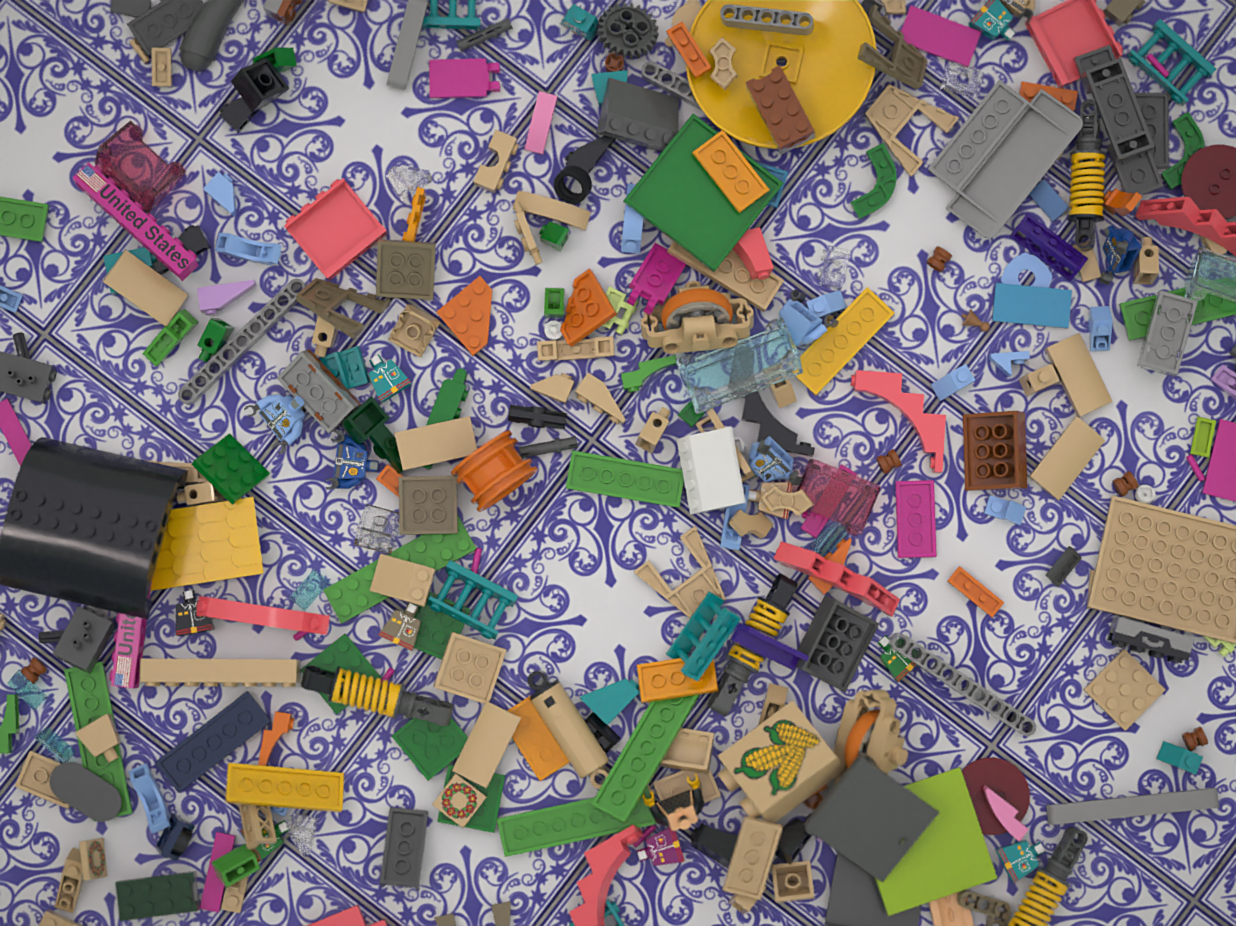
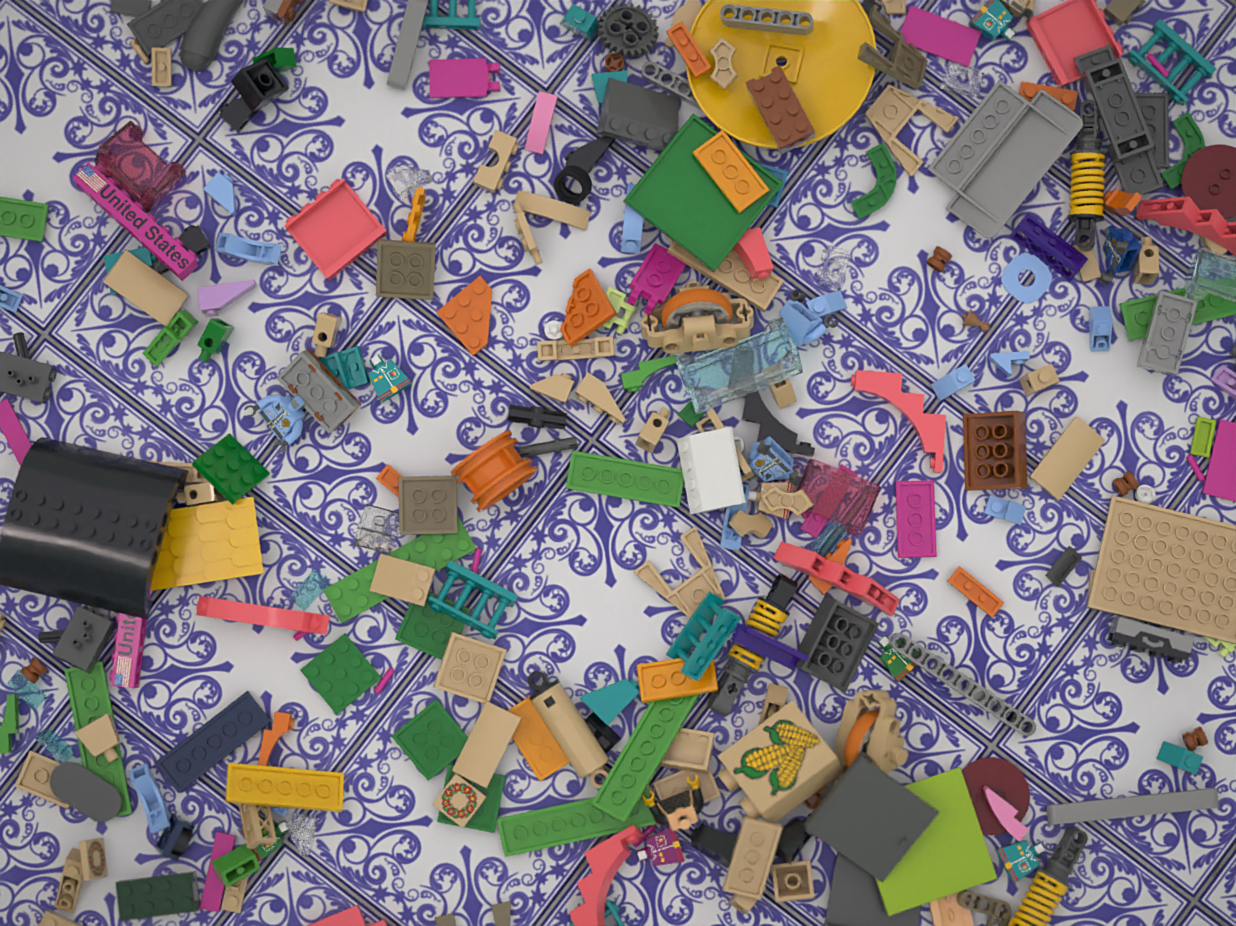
tan brick [140,659,301,687] -> none
black torso [176,590,215,636] -> none
light grey beam [178,278,306,405] -> none
dark tan wing [296,278,391,339] -> none
piece [301,666,454,726] -> none
torso [325,430,379,490] -> none
dark green plate [342,396,403,474] -> none
dark tan torso [378,602,421,651] -> none
dark grey plate [380,807,428,891] -> none
tan slope [388,304,440,357] -> none
tan tile [395,416,477,471] -> none
green hinge [422,368,469,470] -> none
dark grey pin [456,18,513,52] -> none
green slope [539,221,570,252] -> none
bright green slope [544,288,564,318] -> none
yellow plate [788,287,895,396] -> none
dark orange wheel [876,449,902,474] -> none
dark azure tile [992,283,1072,329] -> none
medium blue slope [1029,179,1069,222] -> none
tan slope [1045,333,1113,417] -> none
tan plate [1083,649,1166,731] -> none

